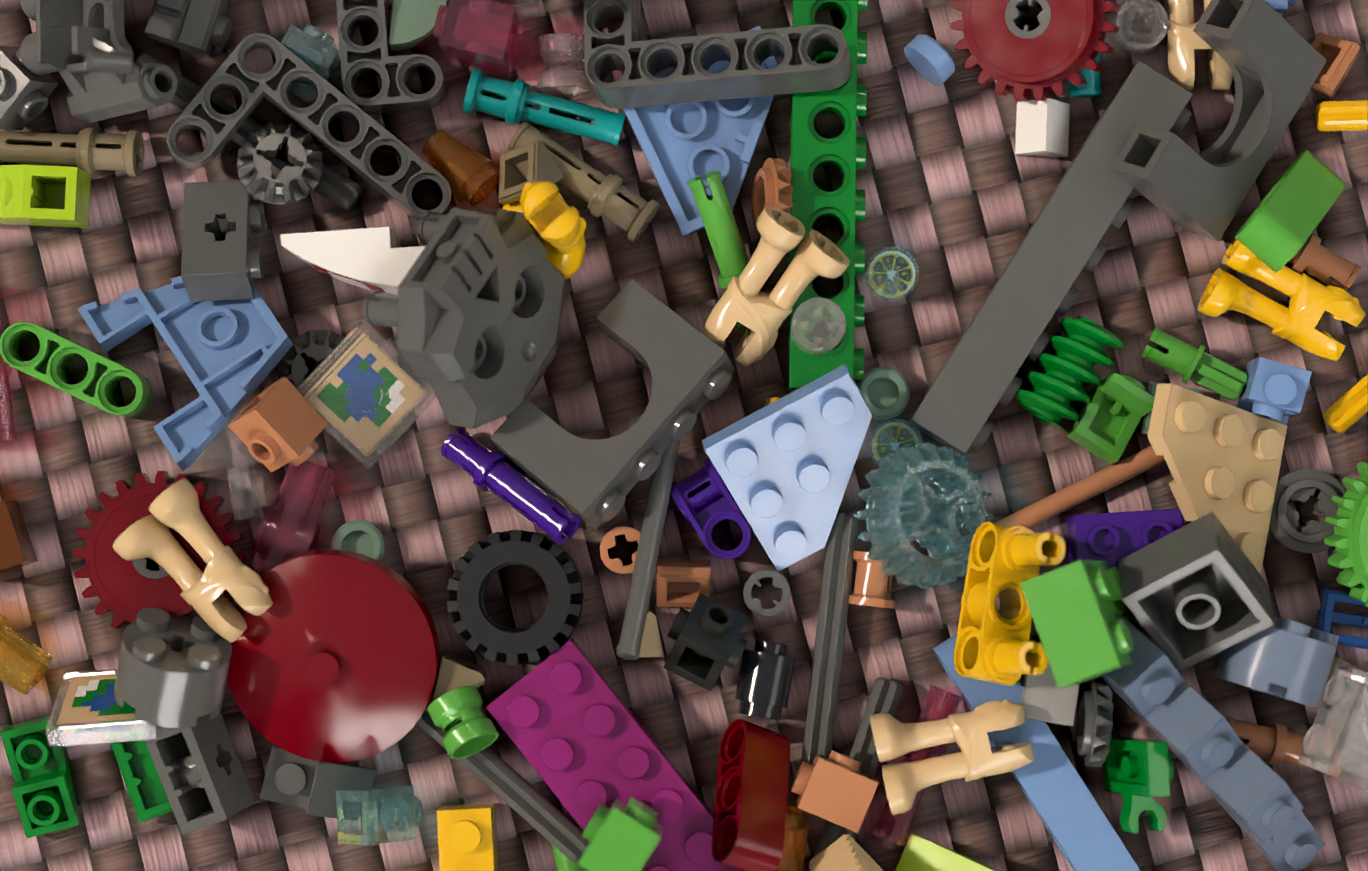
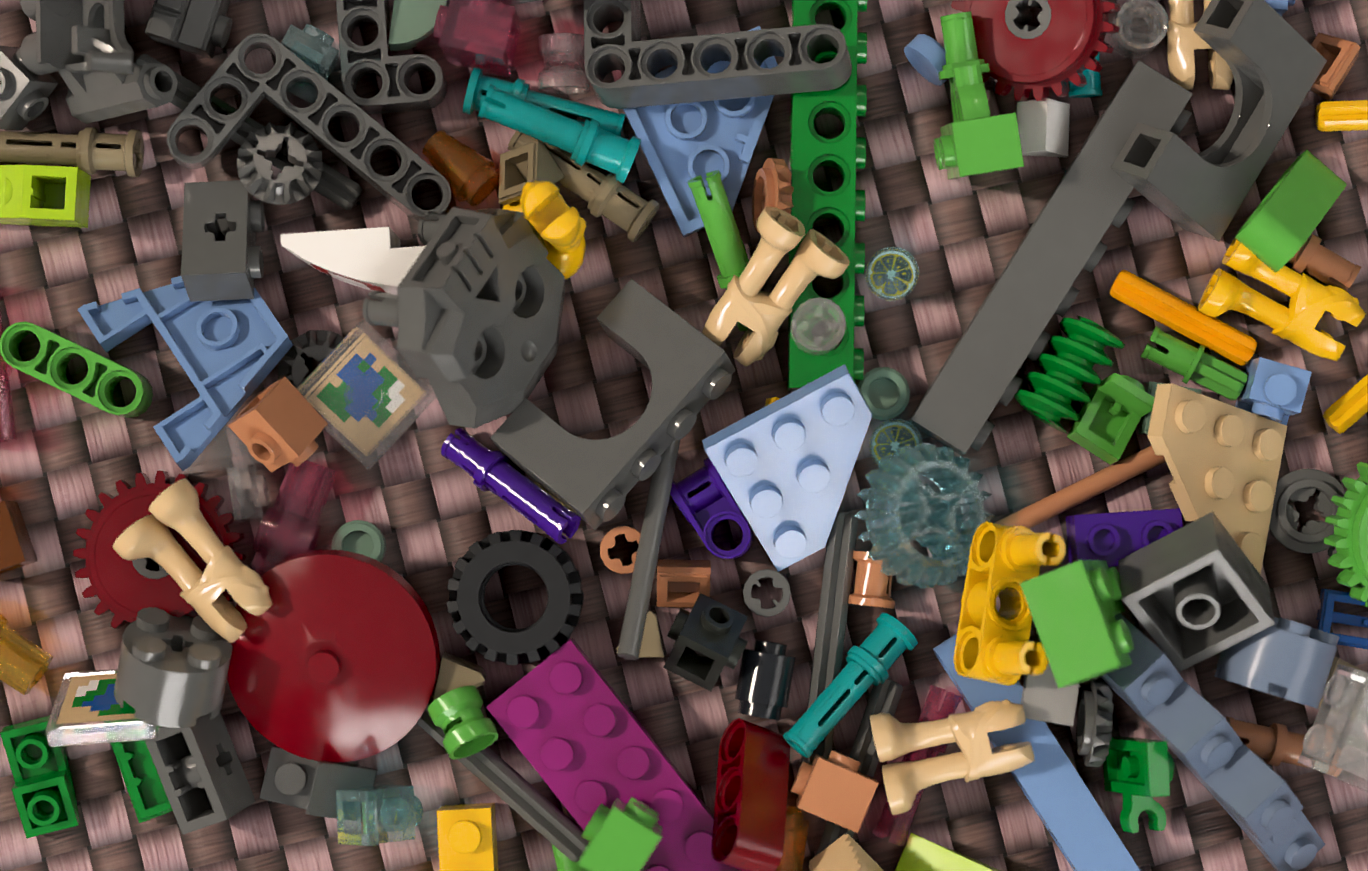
none -> teal pin [478,84,641,183]
none -> teal pin [783,612,918,758]
none -> bright green brick [934,12,1024,179]
none -> light orange axle [1110,270,1257,366]

